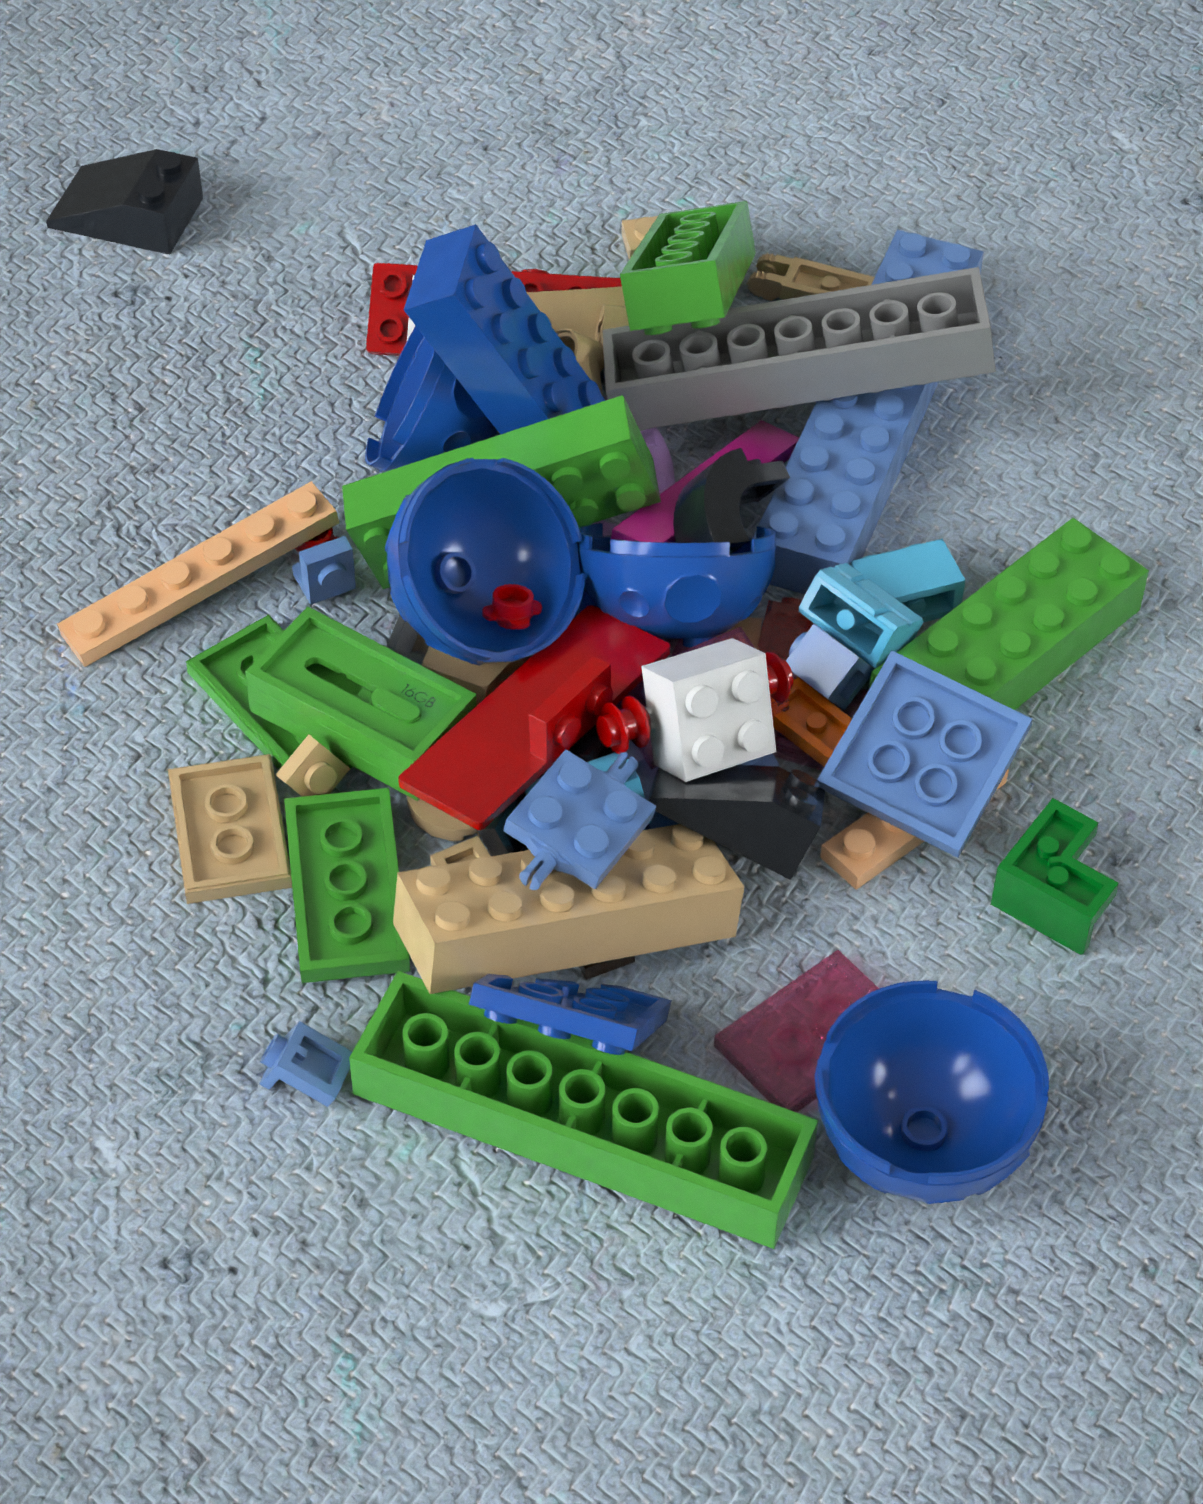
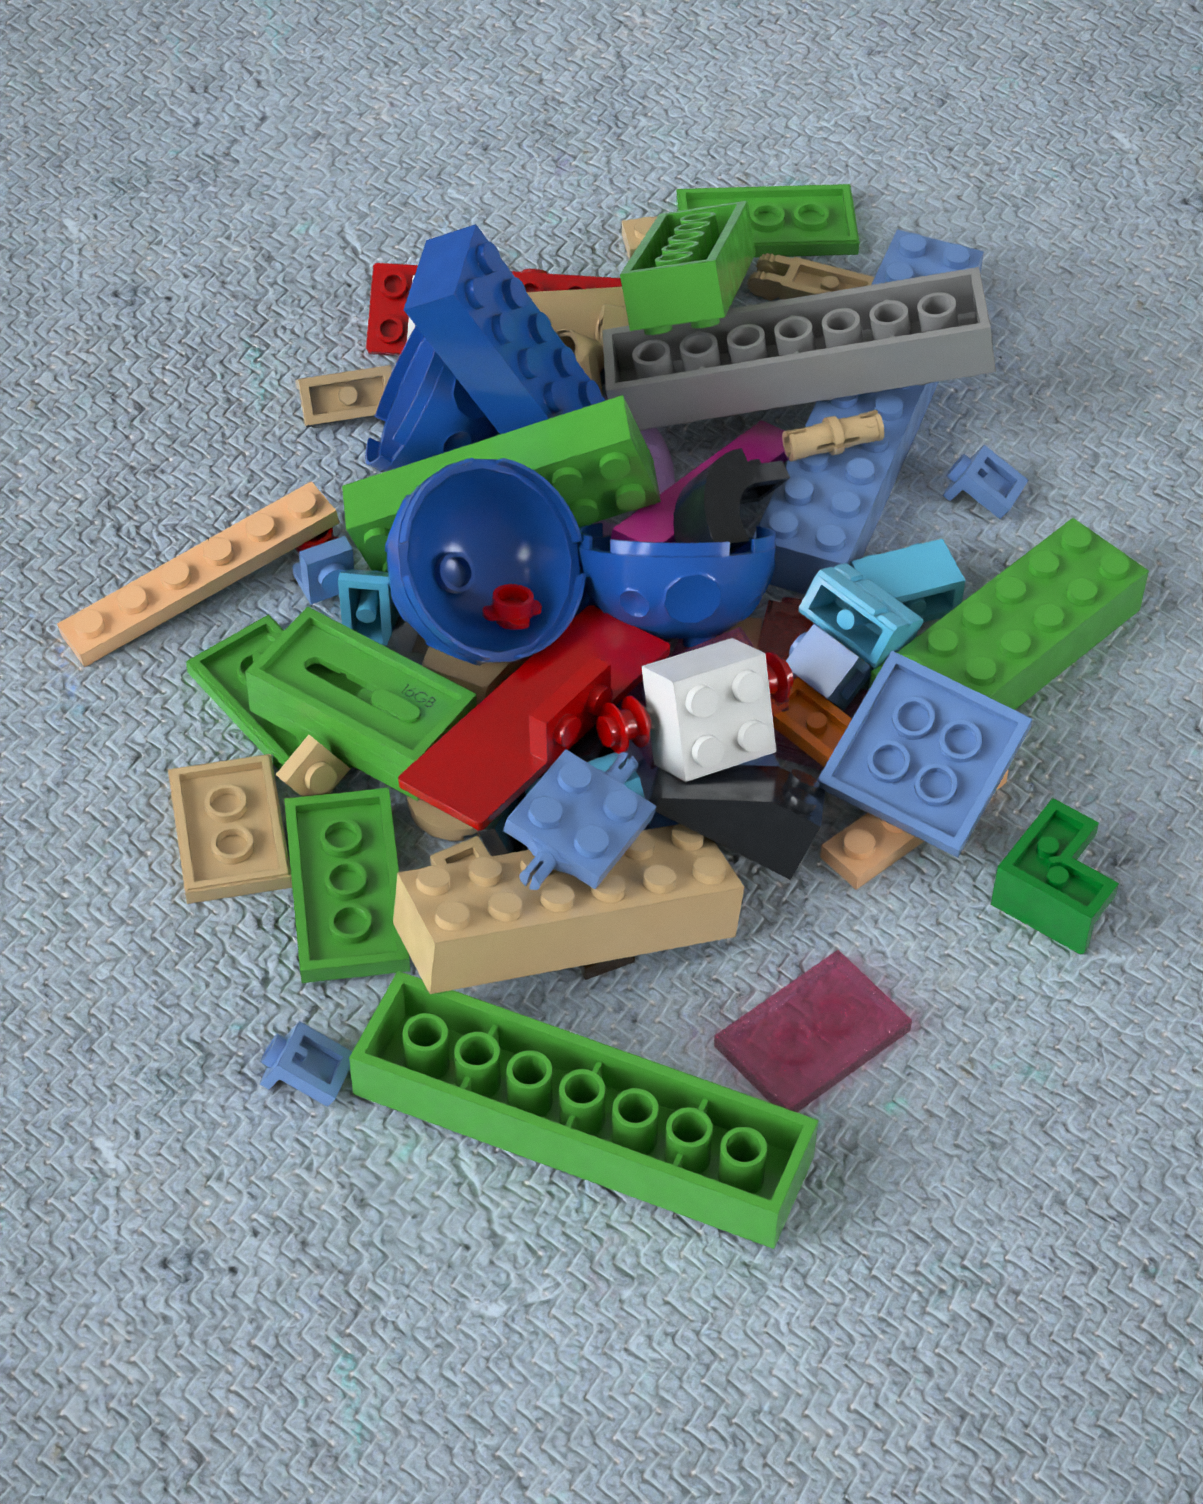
black slope [46,149,203,255] -> none
blue plate [469,974,672,1055] -> none
blue rock [815,980,1049,1204] -> none
none -> tan panel [295,365,392,426]
none -> medium azure slope [338,569,399,646]
none -> bright green tile [676,184,860,258]
none -> tan pin [782,410,884,462]
none -> medium blue bracket [942,445,1028,519]

